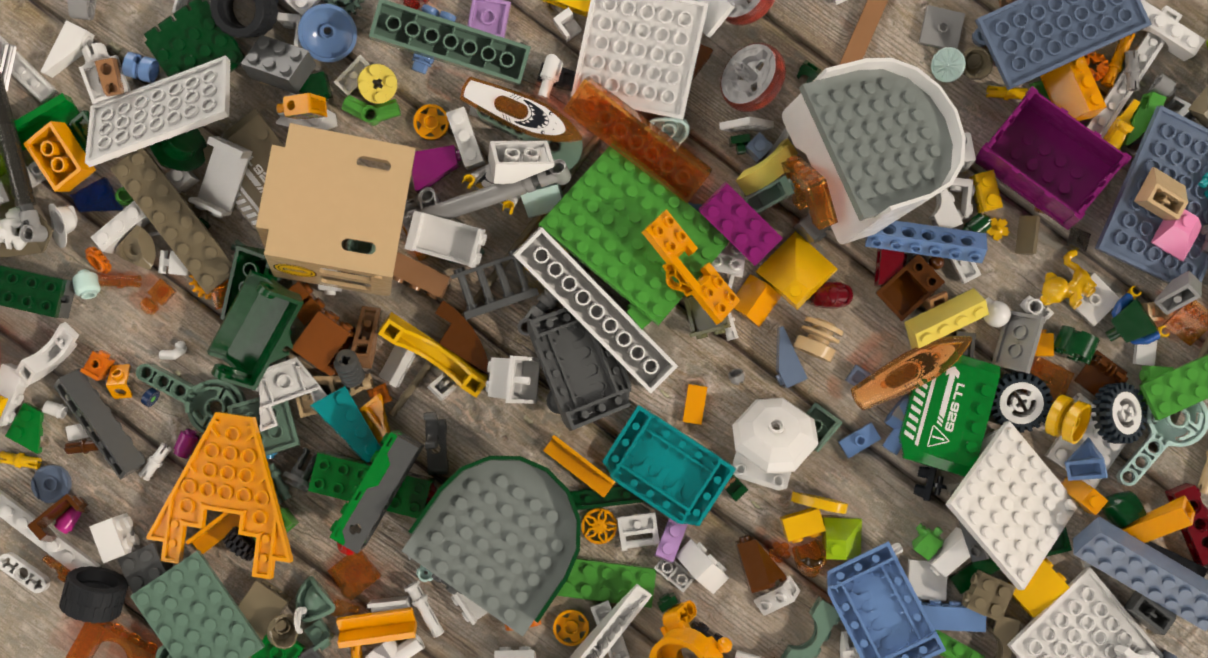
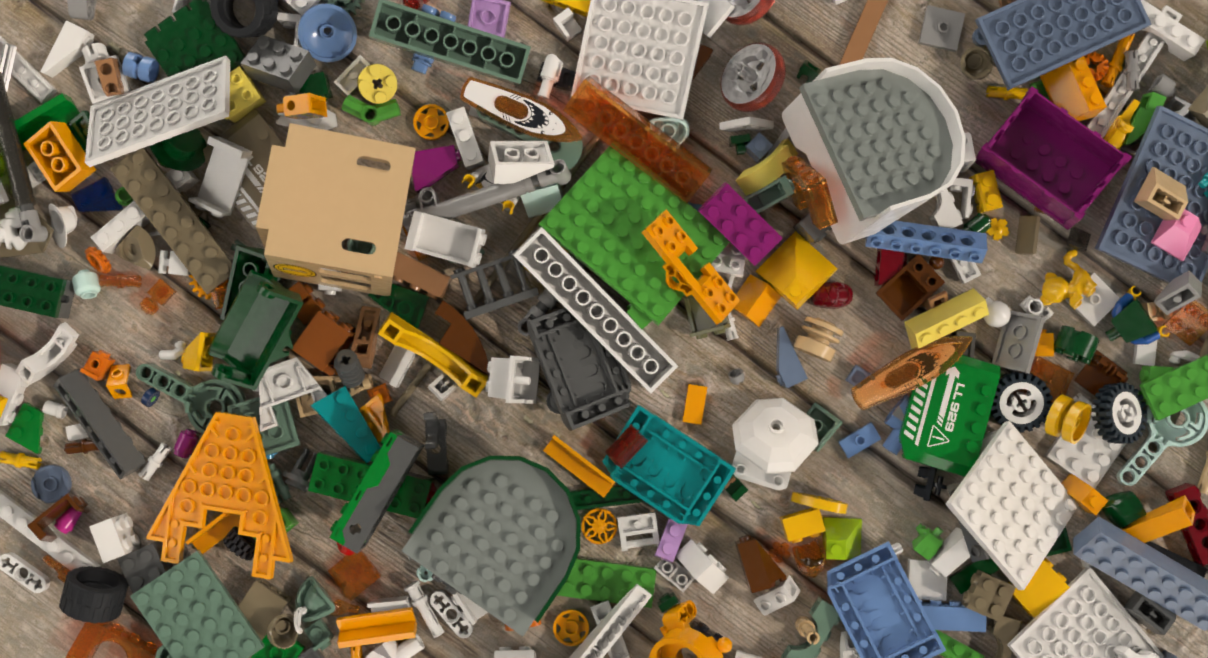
light aqua wheel [931,47,966,82] -> none
medium blue slope [1065,437,1108,481] -> none
none -> yellow slope [181,332,216,372]
none -> light yellow brick [225,66,266,123]
none -> dark green wing [368,284,430,329]
none -> white beam [430,590,473,638]
none -> clear red slope [605,424,648,468]
none -> tan pin [795,616,820,644]
none -> white arm [1169,350,1200,364]

